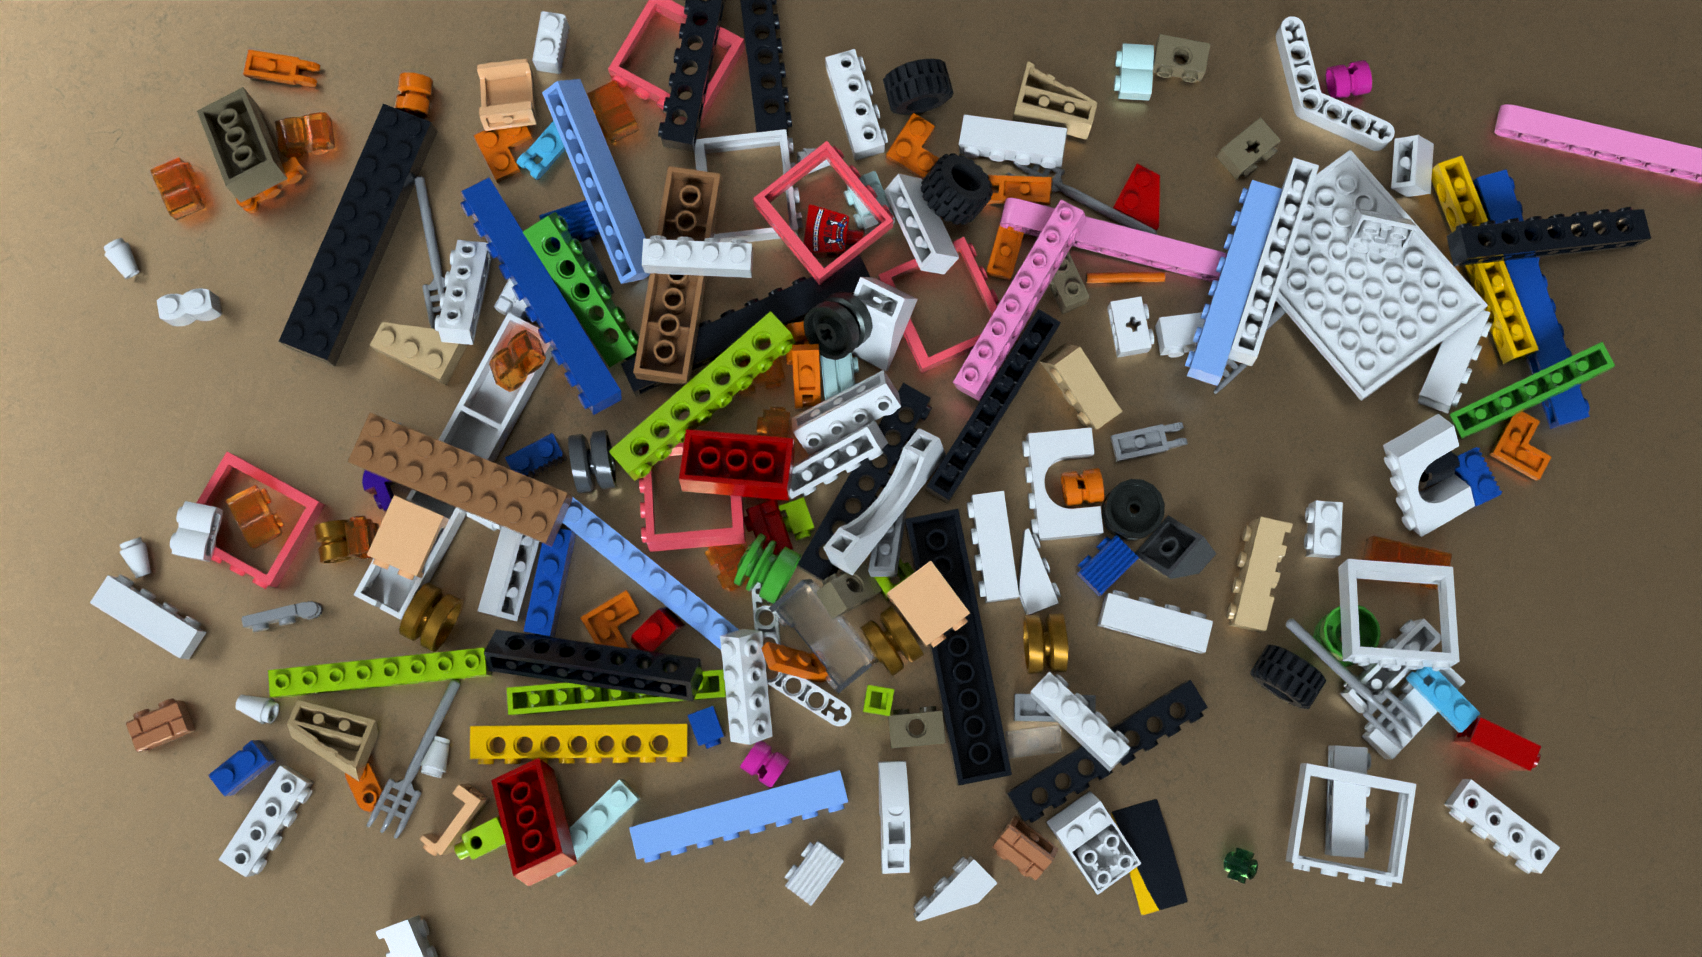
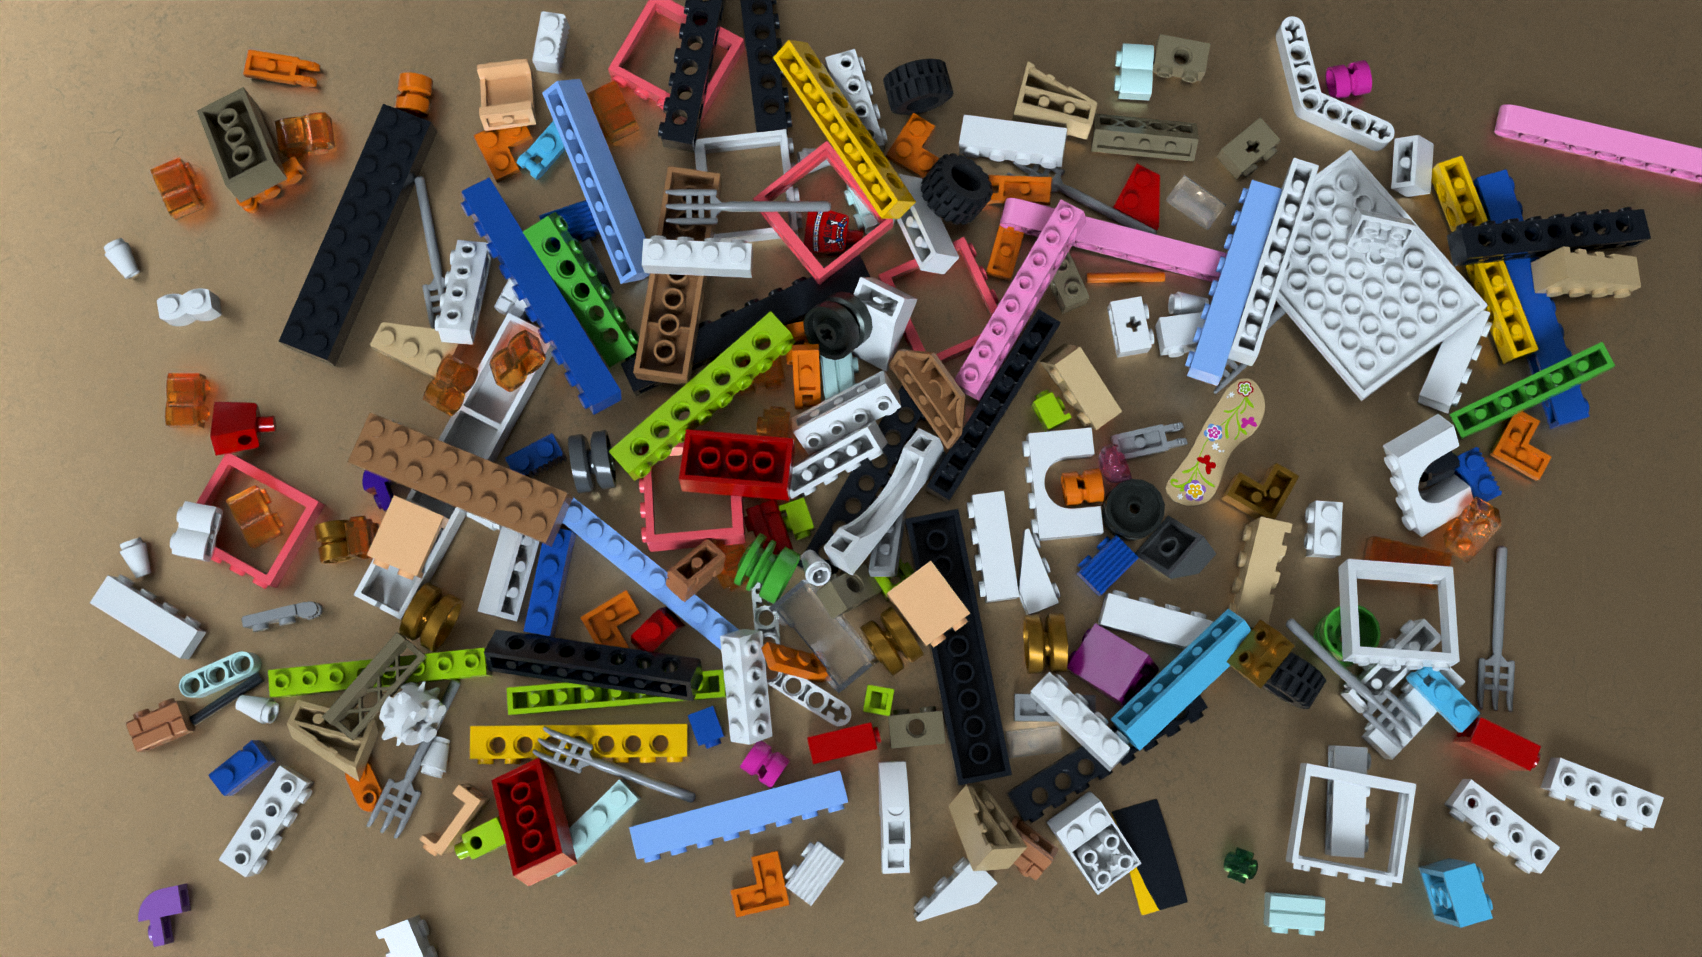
none -> medium lavender brick [138,883,191,947]
none -> clear orange brick [165,373,210,428]
none -> light aqua beam [179,651,262,698]
none -> black bar [189,672,265,726]
none -> red torso [210,402,276,456]
none -> dark tan fence [322,633,427,741]
none -> white brick [379,681,446,746]
none -> clear orange brick [423,354,478,416]
none -> light grey piece [532,726,696,803]
none -> light grey piece [665,189,831,225]
none -> nougat brick [666,539,726,602]
none -> orange plate [730,850,790,918]
none -> yellow brick [773,40,916,219]
none -> white cone [801,550,831,586]
none -> red brick [807,722,881,764]
none -> medium nougat wedge [889,349,966,449]
none -> tan wedge [948,784,1027,871]
none -> lime brick [1031,389,1072,432]
none -> magenta slope [1067,623,1159,708]
none -> dark tan fence [1091,113,1199,162]
none -> clear pink hair [1098,444,1132,483]
none -> medium azure brick [1111,609,1251,751]
none -> tan sticker [1165,378,1265,506]
none -> clear slope [1166,175,1226,230]
none -> white cone [1168,291,1209,316]
none -> pearl gold brick [1221,463,1299,520]
none -> pearl gold brick [1227,619,1295,689]
none -> light aqua brick [1263,892,1325,936]
none -> medium azure brick [1418,858,1493,928]
none -> clear orange brick [1443,496,1502,563]
none -> light grey piece [1477,545,1515,712]
none -> tan wedge [1531,246,1641,298]
none -> white brick [1541,757,1664,831]

